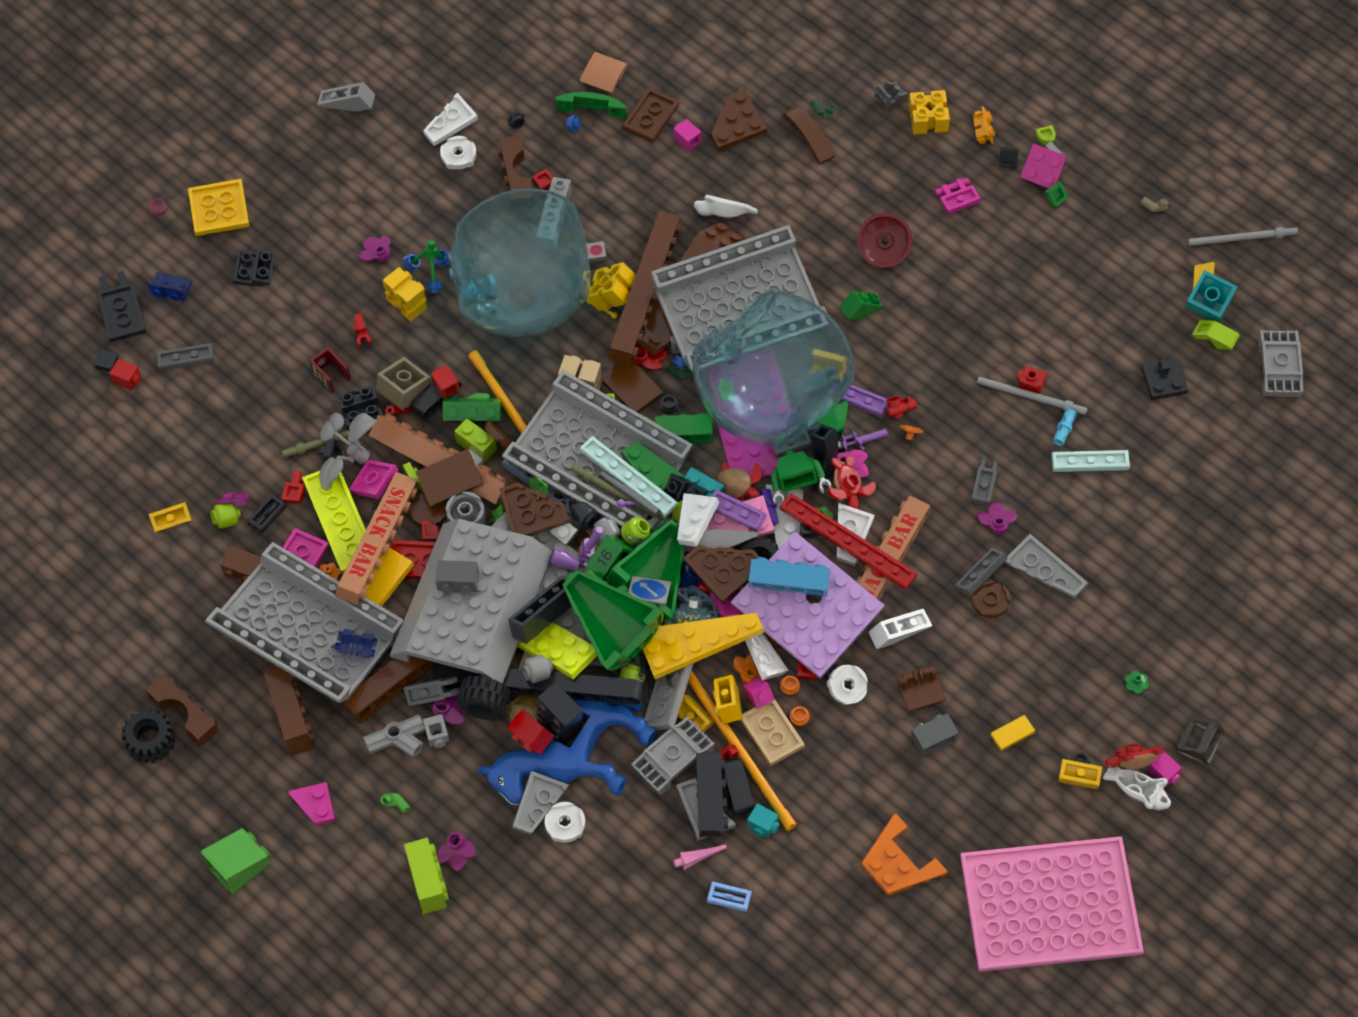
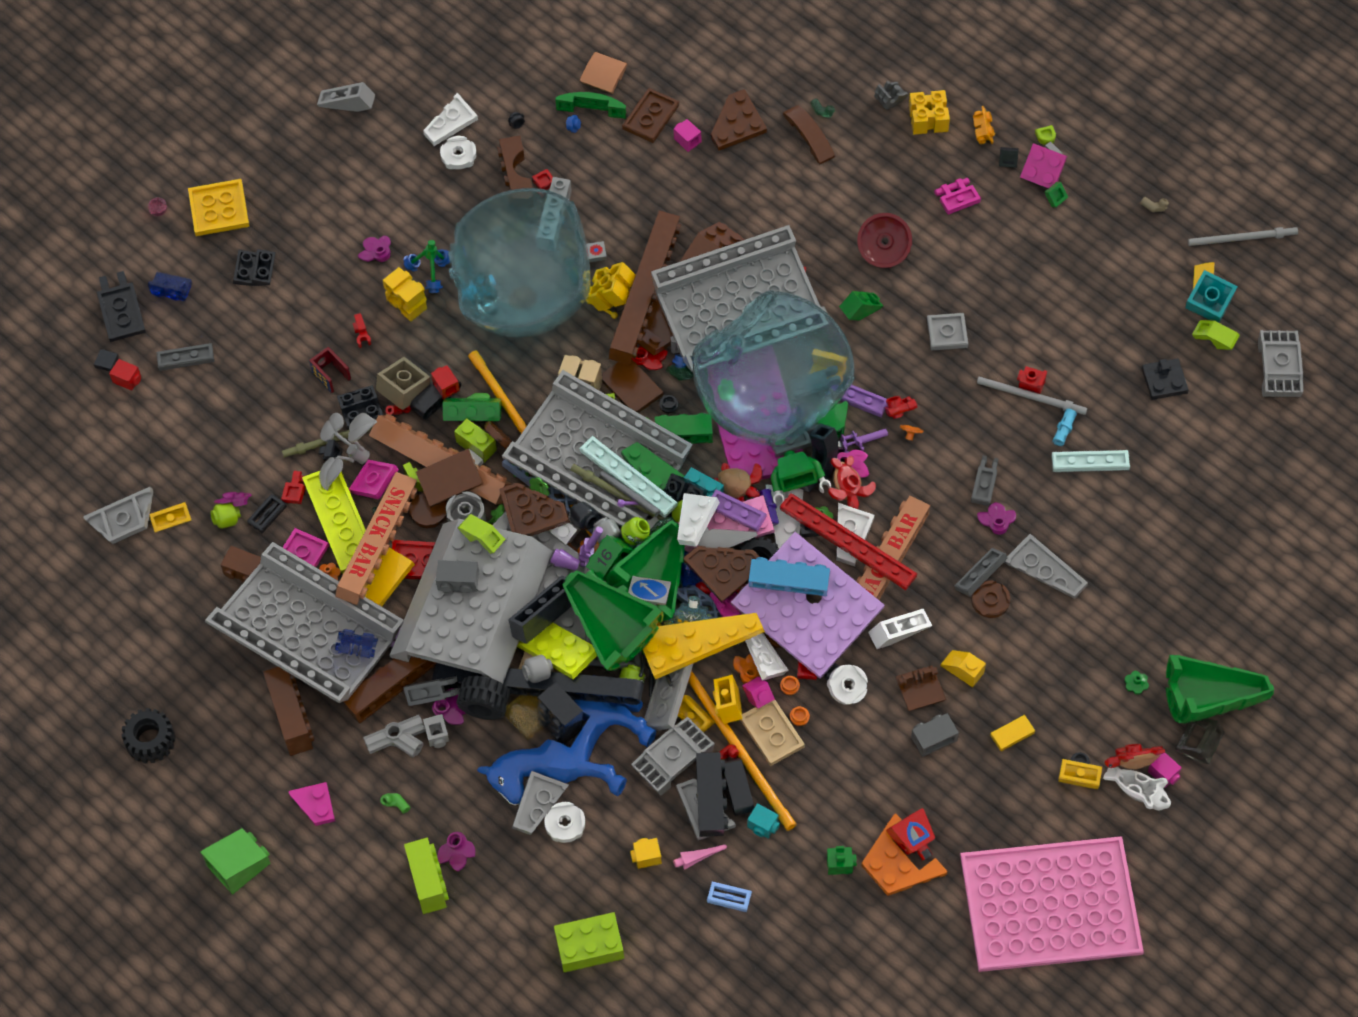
reddish brown arch [145,674,219,747] -> none
red tile [421,519,440,539] -> none
red brick [507,709,555,755] -> none
white animal [694,195,758,219] -> none
none -> light grey wing [83,487,153,544]
none -> lime slope [458,514,506,554]
none -> lime brick [554,912,624,972]
none -> yellow brick [630,838,662,869]
none -> green brick [827,846,857,875]
none -> red torso [886,808,935,861]
none -> light grey tile [927,313,968,350]
none -> yellow slope [940,650,986,687]
none -> green cone [1166,655,1274,724]

